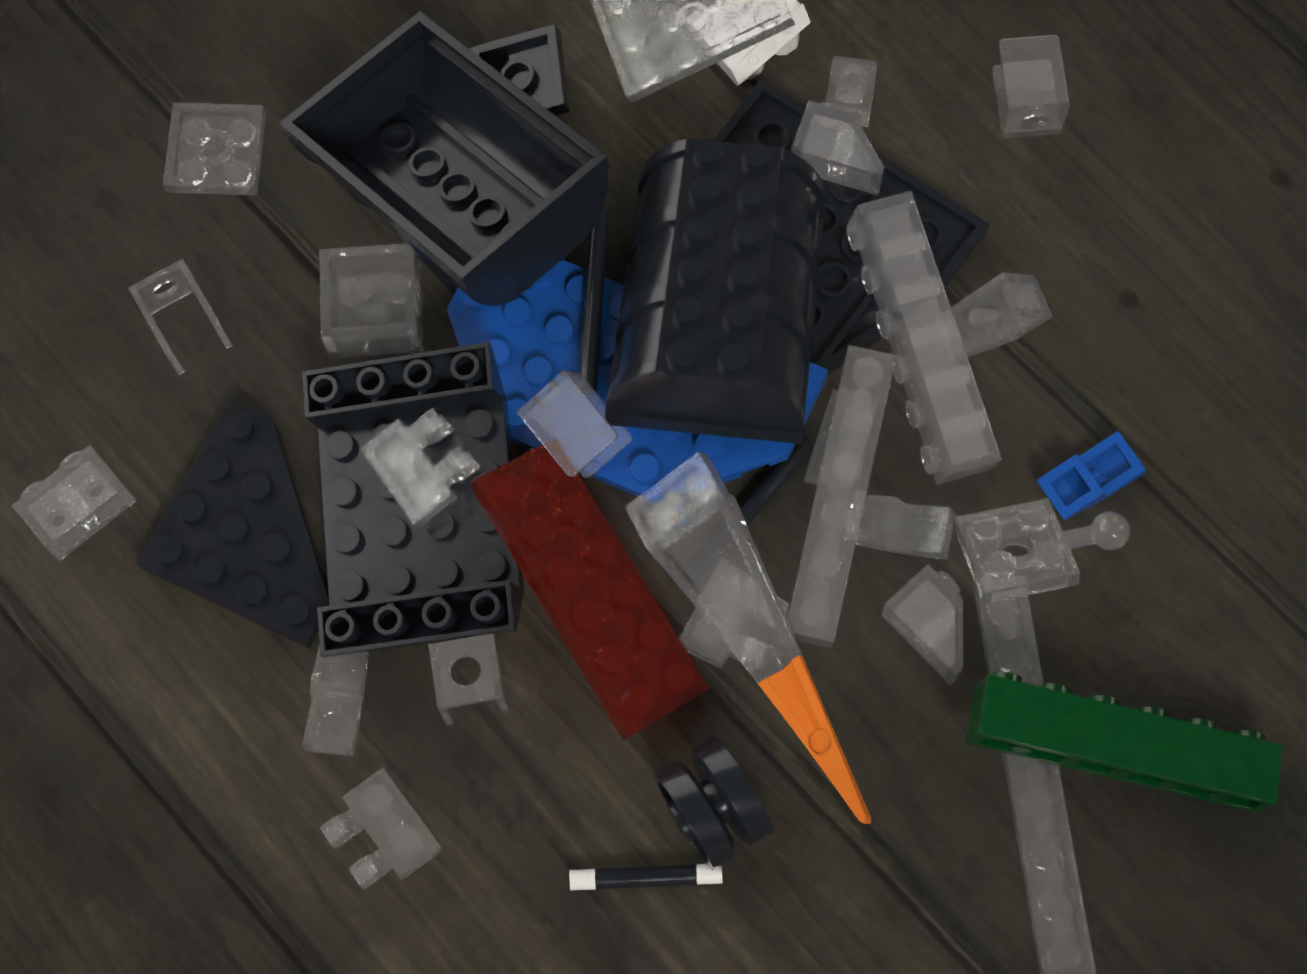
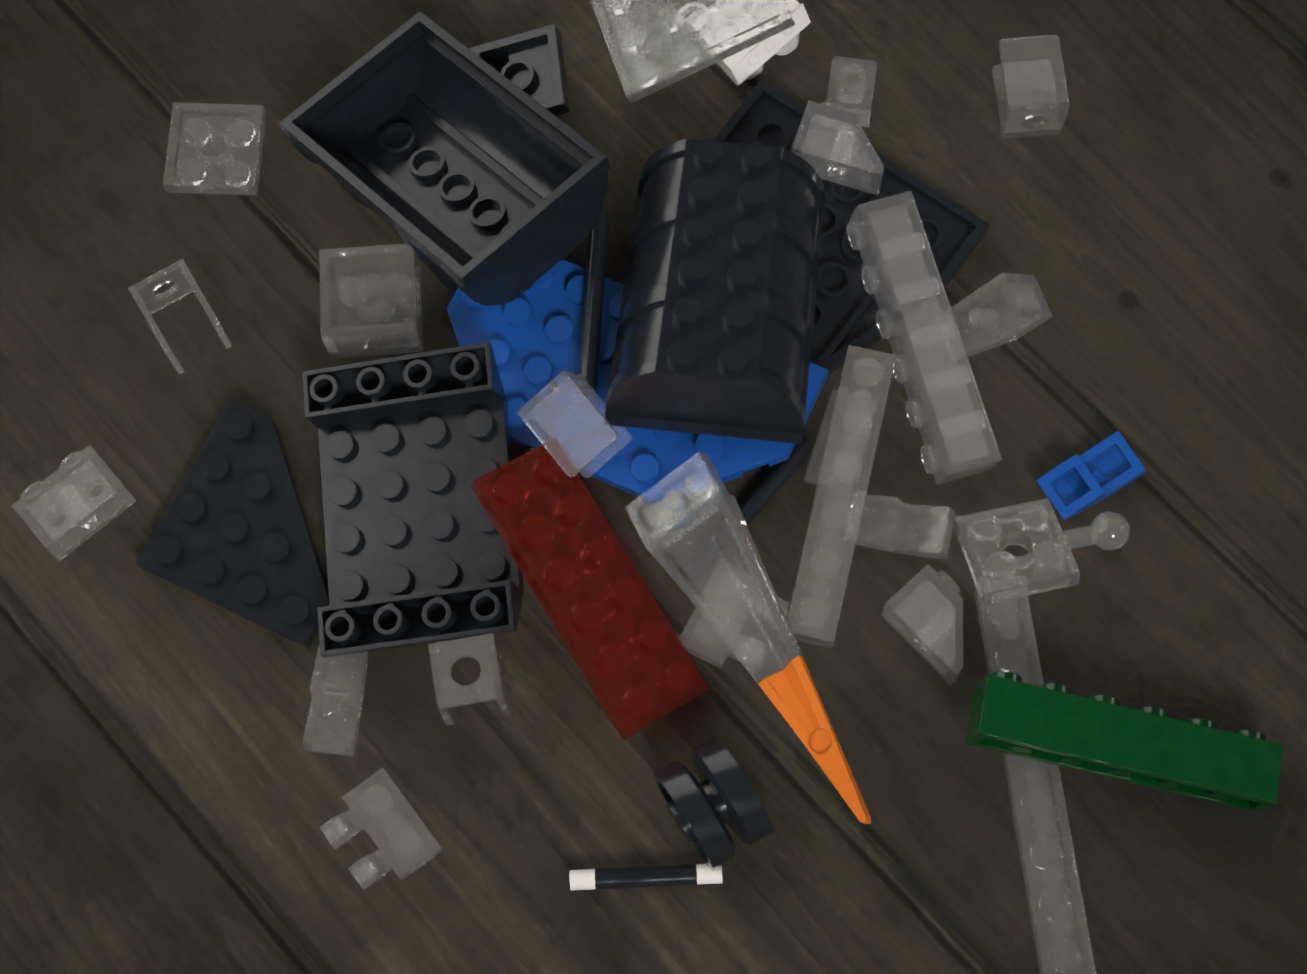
clear plate [360,408,480,528] -> none

